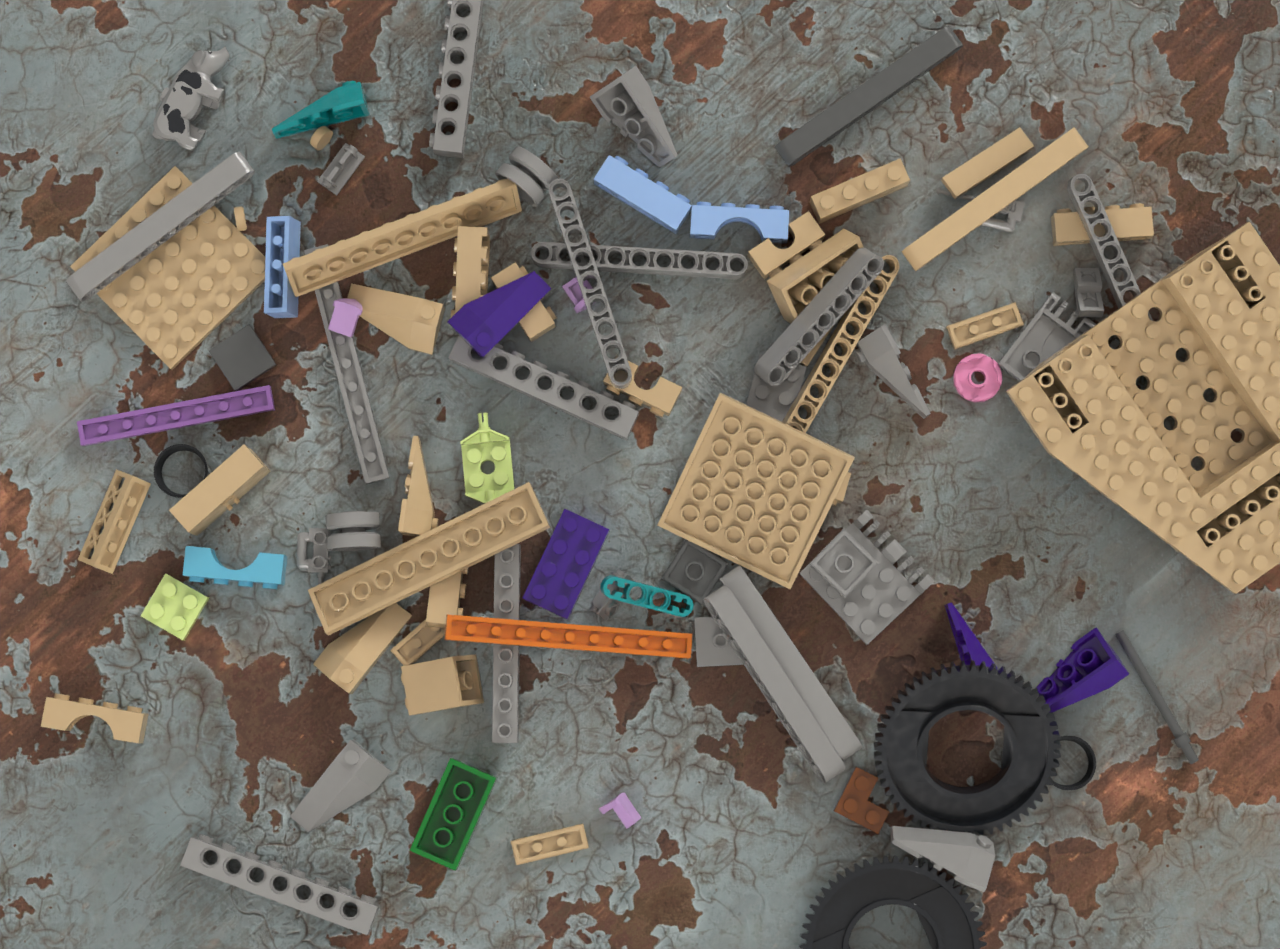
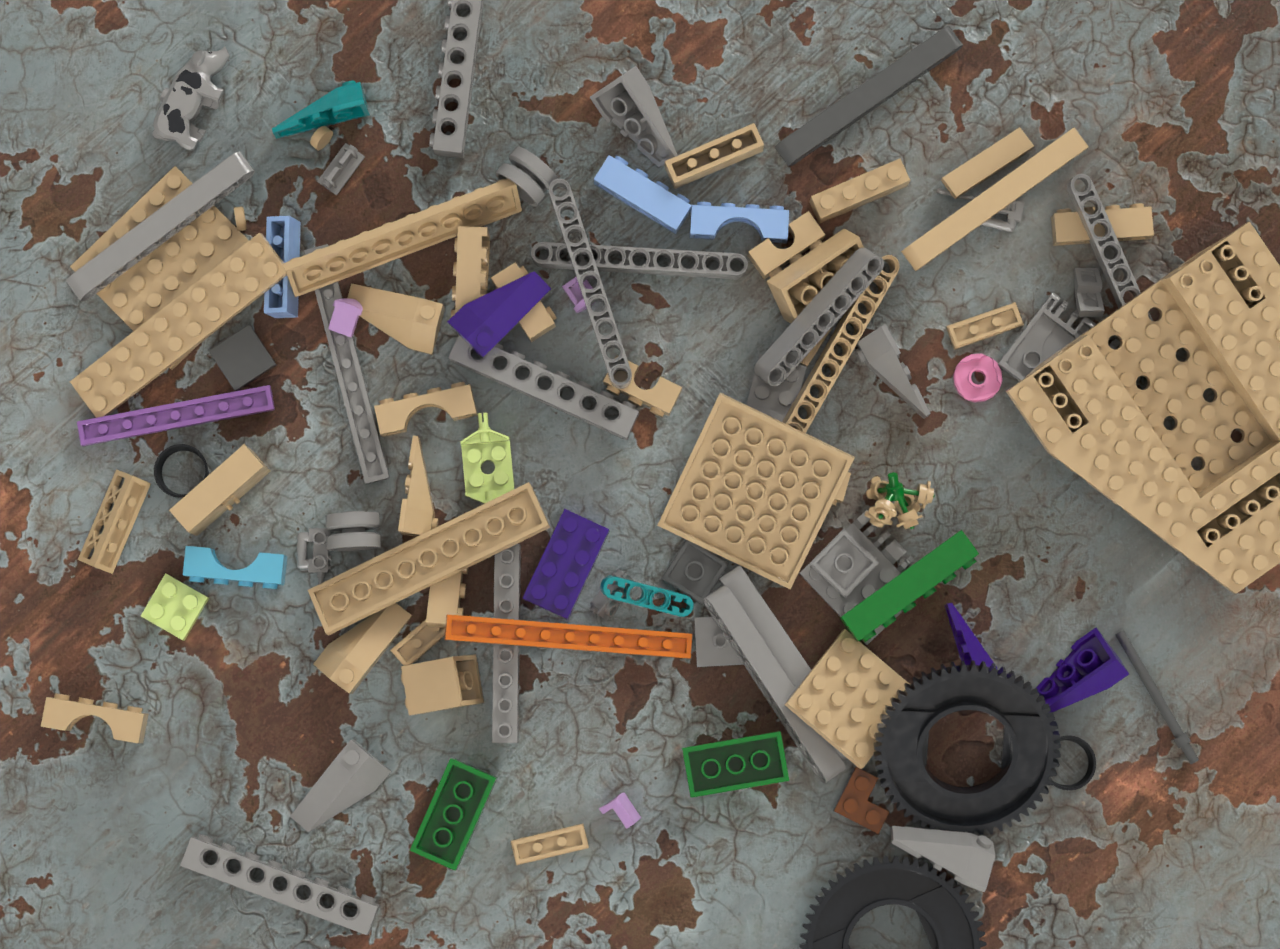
none -> tan plate [70,233,287,418]
none -> tan arch [374,382,478,437]
none -> tan brick [665,123,764,189]
none -> green brick [682,731,789,798]
none -> tan plate [784,629,909,769]
none -> green brick [840,530,979,642]
none -> tan plant [864,472,935,530]

